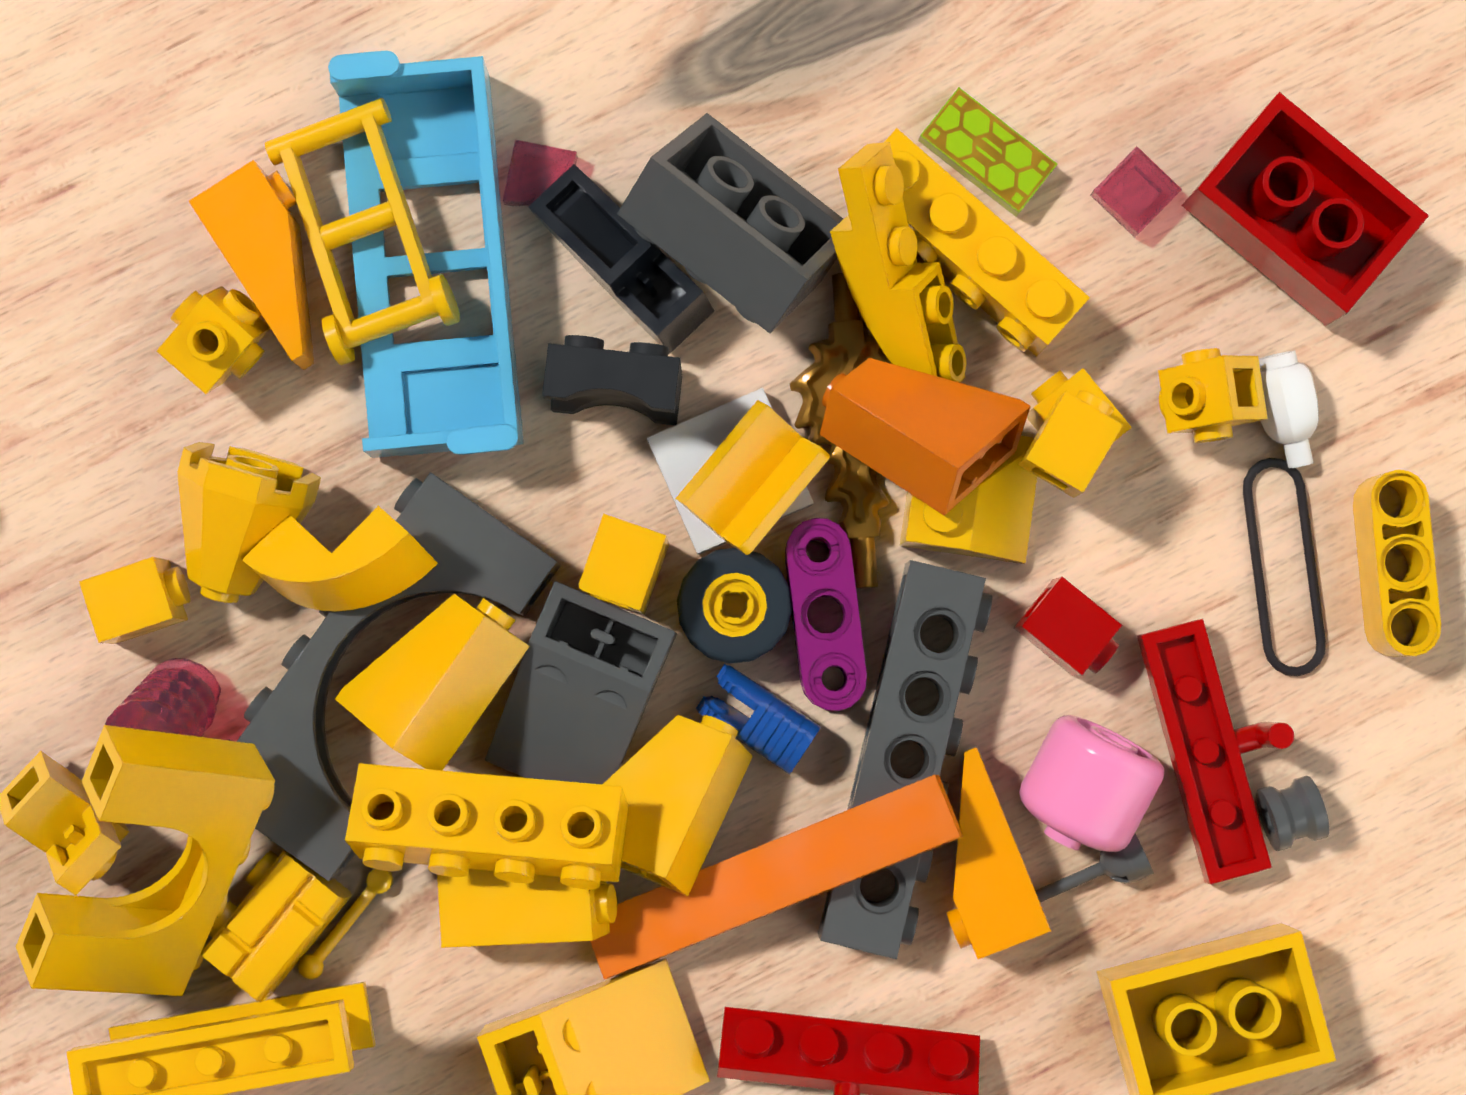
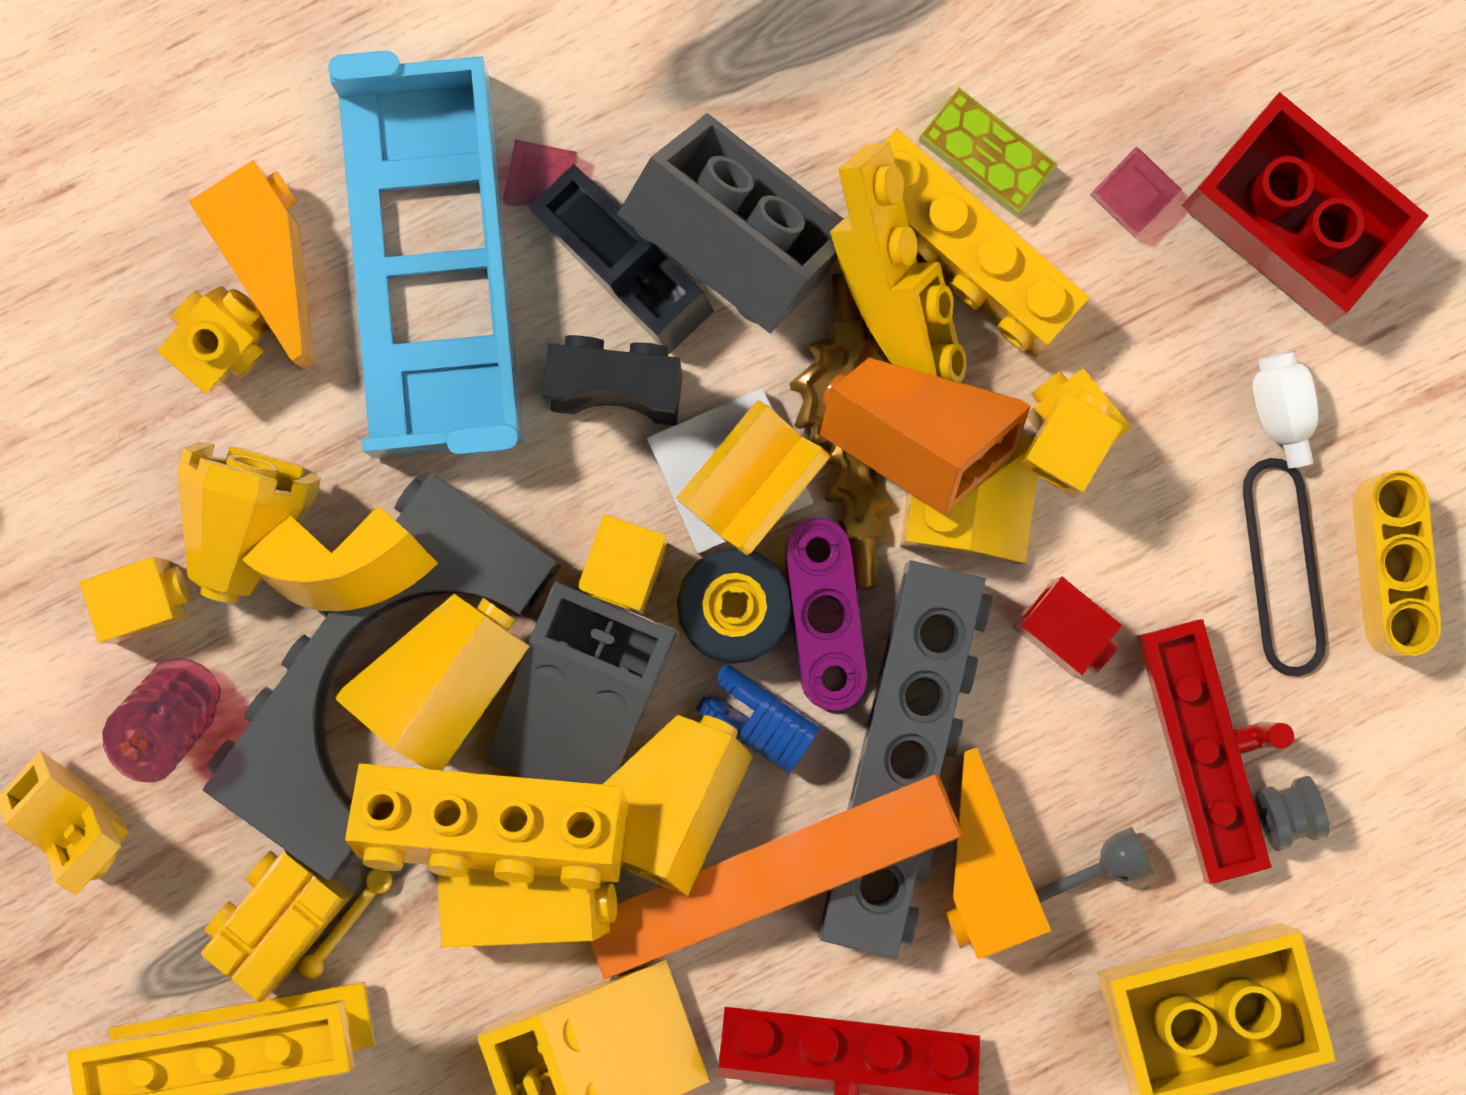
yellow arch [16,725,275,996] -> none
yellow piece [265,98,460,365] -> none
bright pink head [1019,715,1164,852] -> none
yellow brick [1158,348,1268,443] -> none

